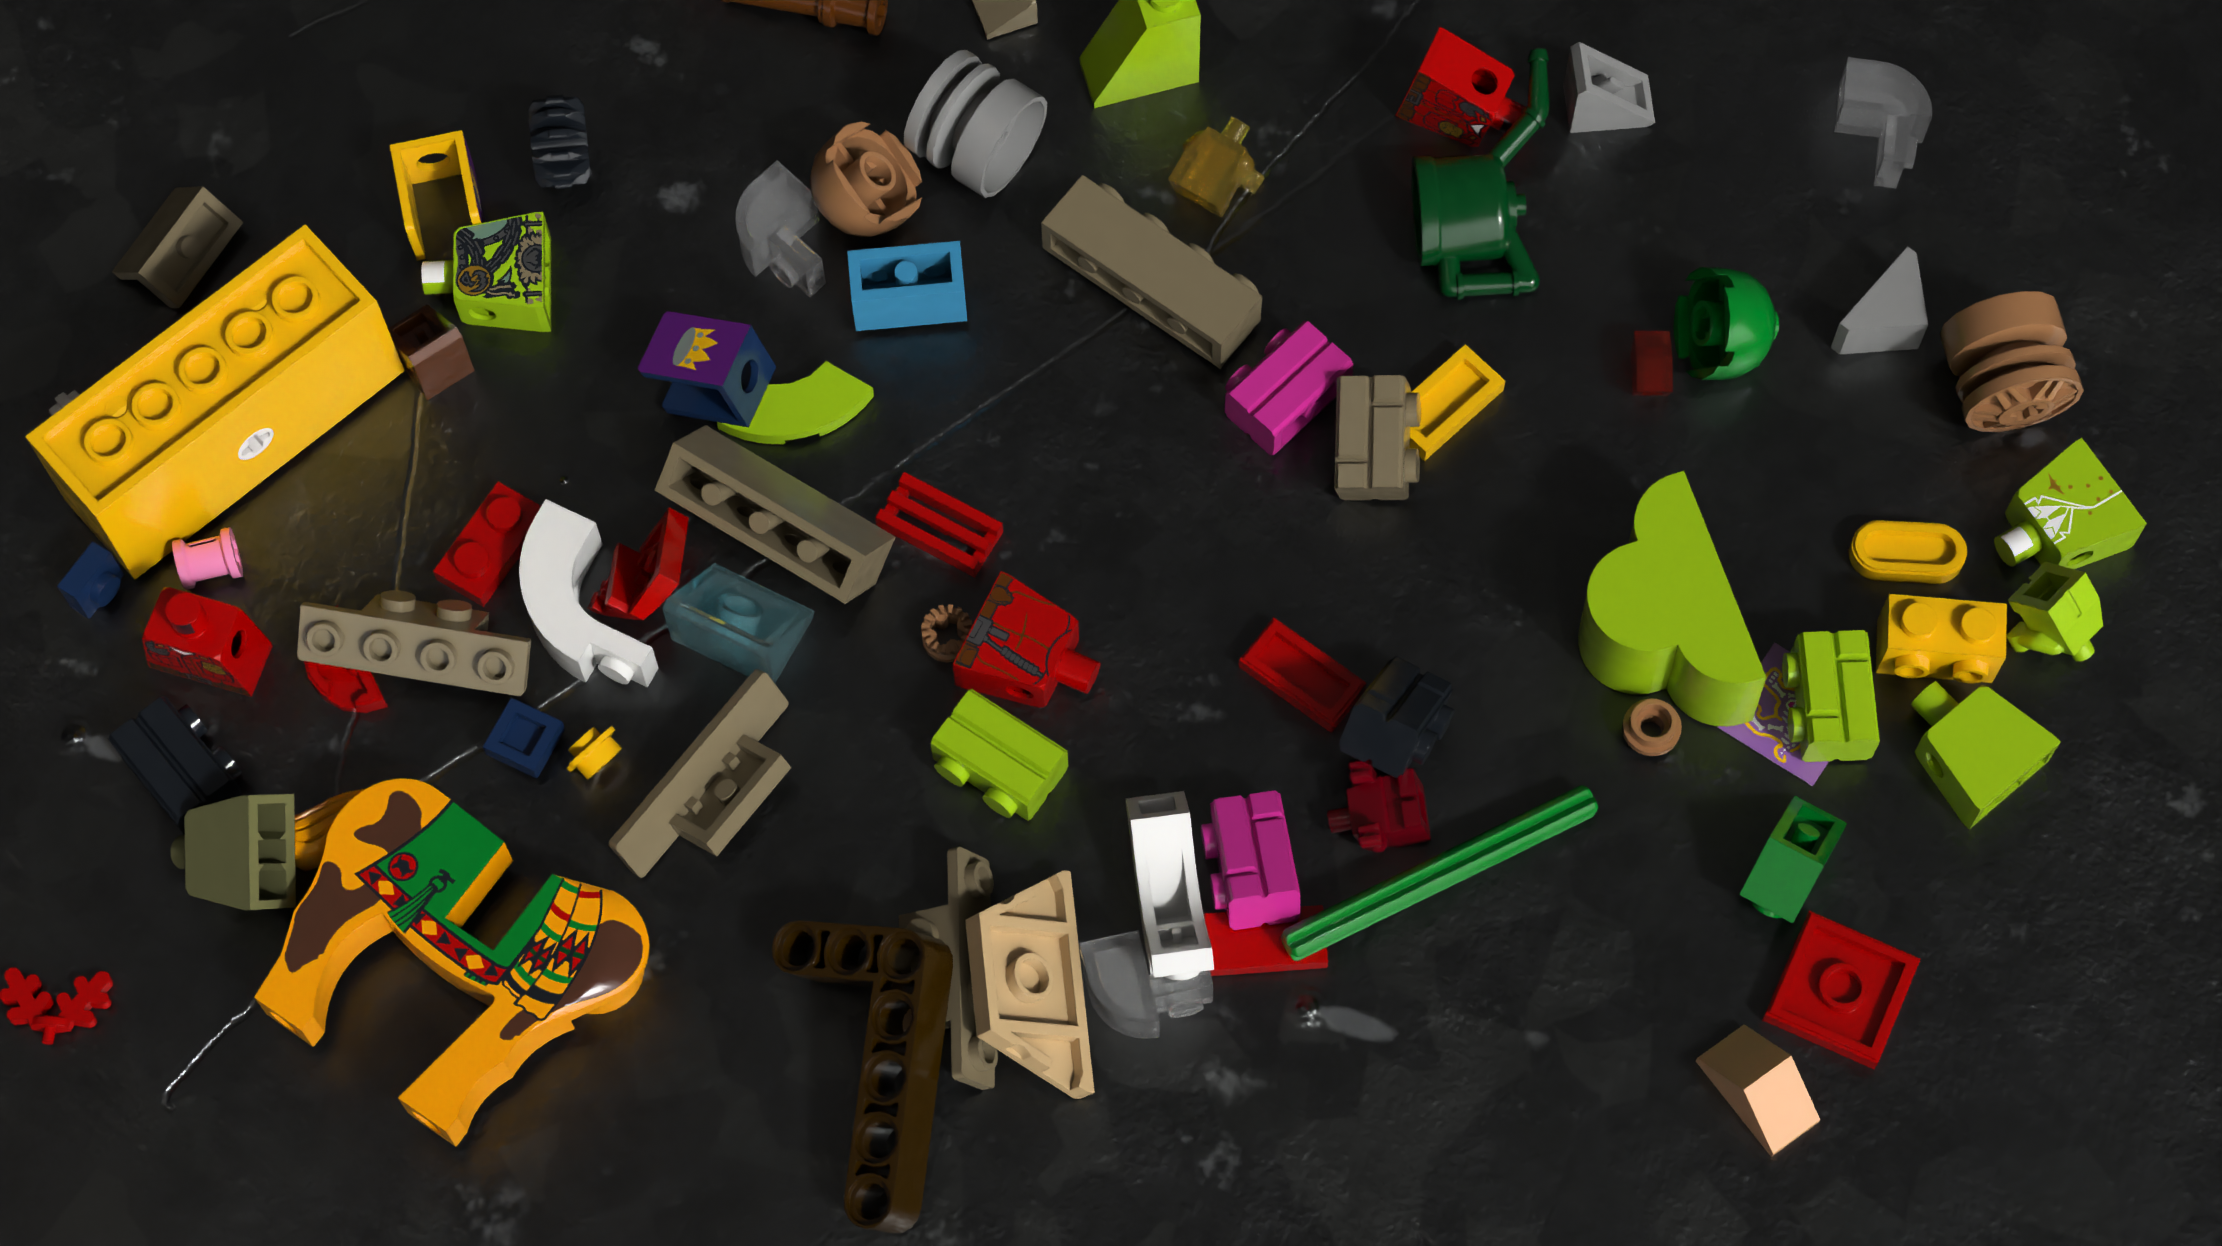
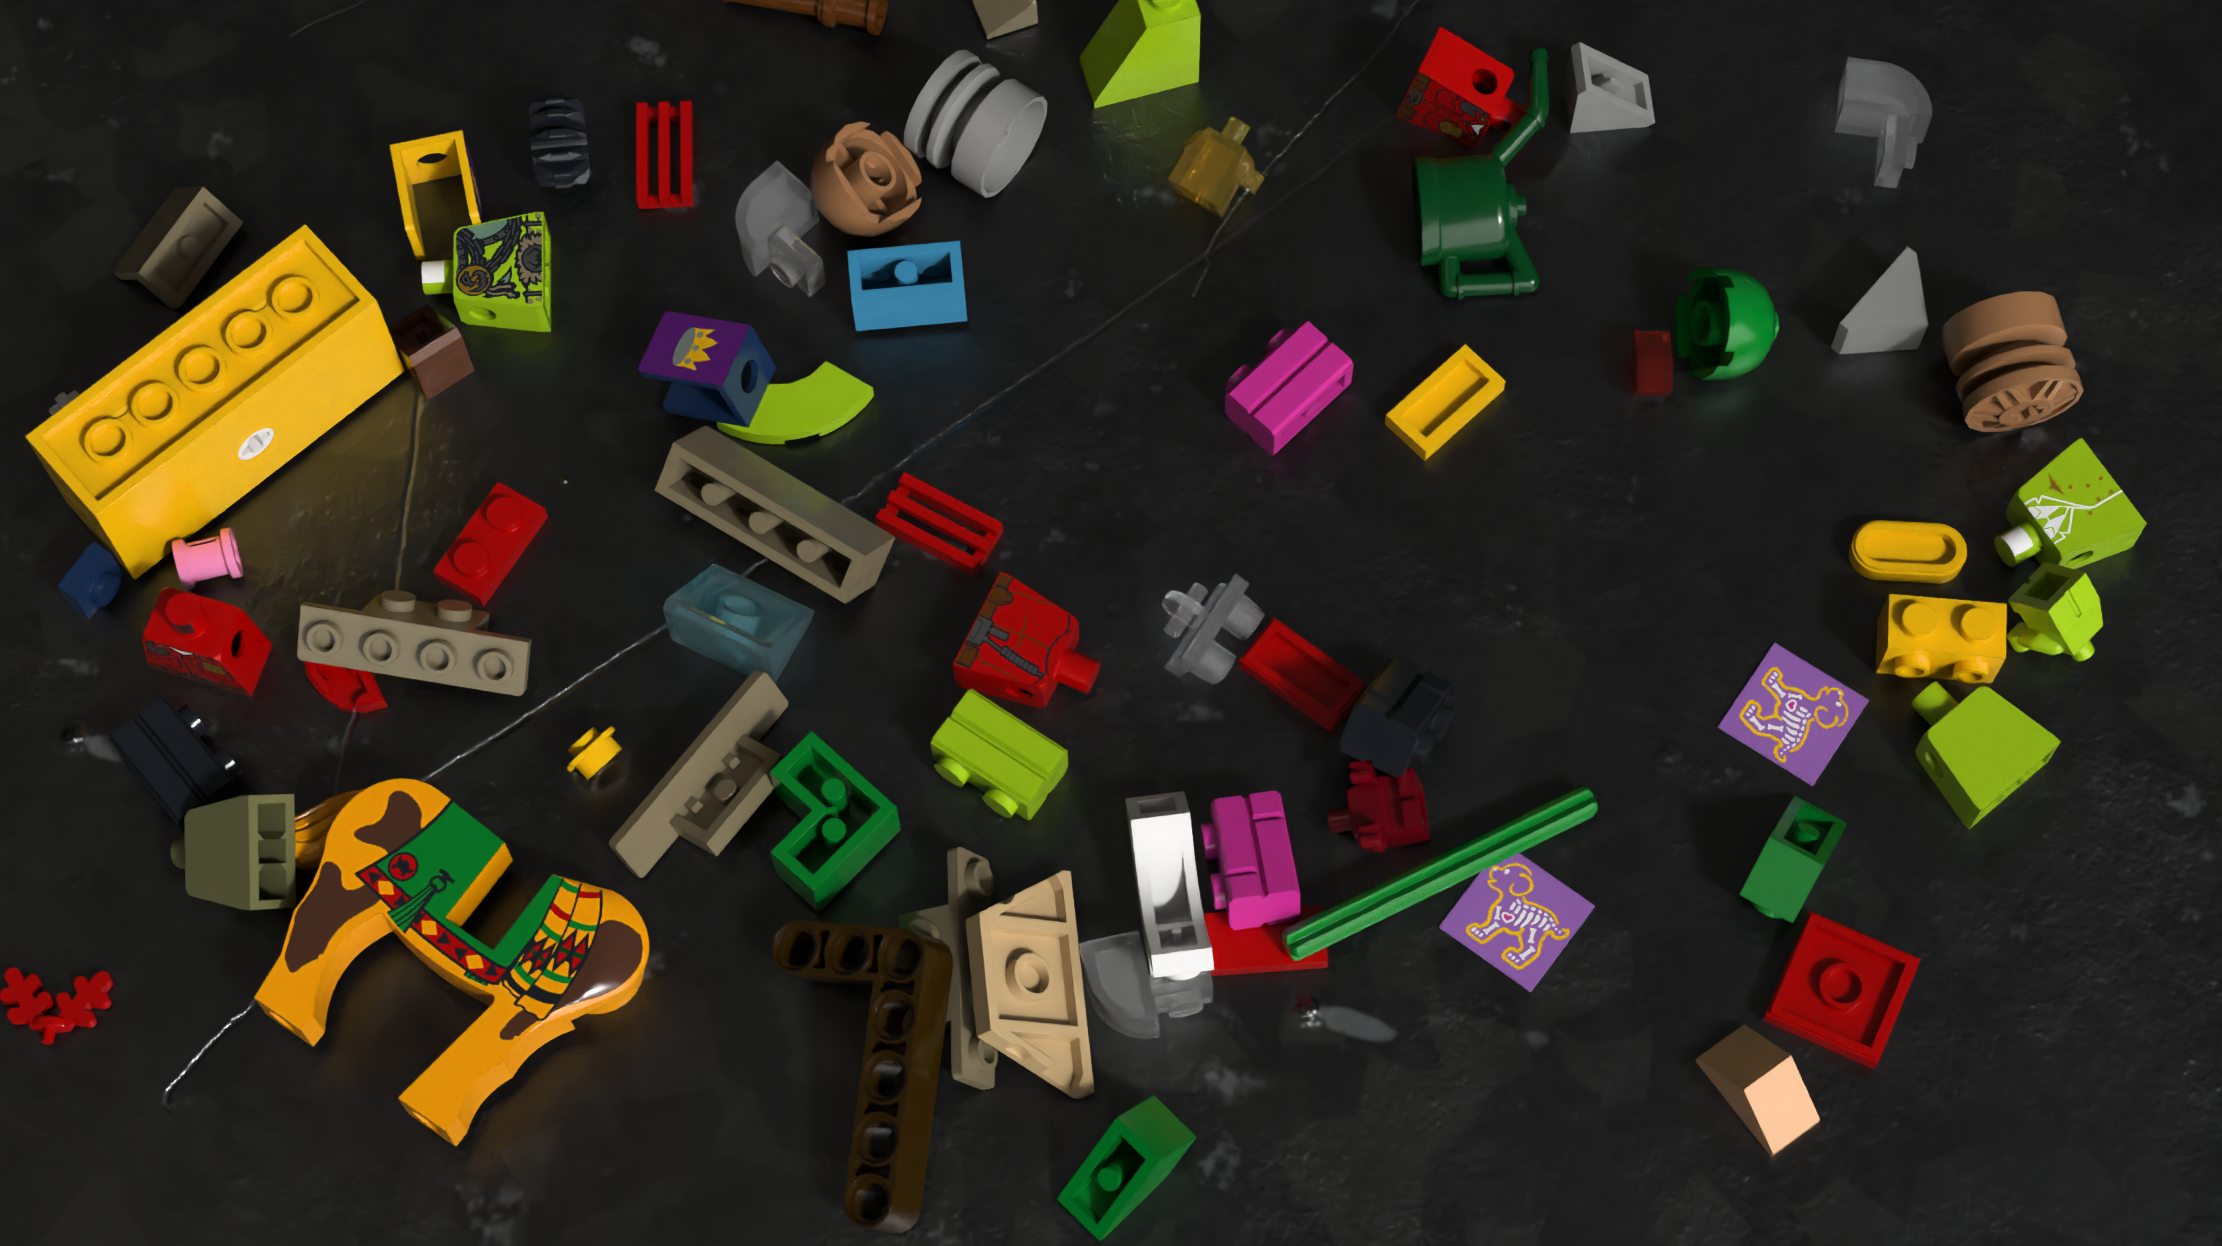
dark blue plate [483,698,565,778] -> none
white arch [519,499,659,688] -> none
red slope [587,507,689,620] -> none
medium nougat bush [921,604,972,663] -> none
dark tan brick [1041,175,1262,369] -> none
dark tan brick [1334,375,1421,500] -> none
lime brick [1578,471,1767,727] -> none
medium nougat plate [1622,698,1682,756] -> none
lime brick [1782,630,1880,762] -> none
none -> red tile [636,100,694,209]
none -> green brick [770,731,901,912]
none -> green slope [1057,1095,1197,1241]
none -> clear hips [1161,574,1265,684]
none -> medium lavender sticker [1439,853,1595,992]

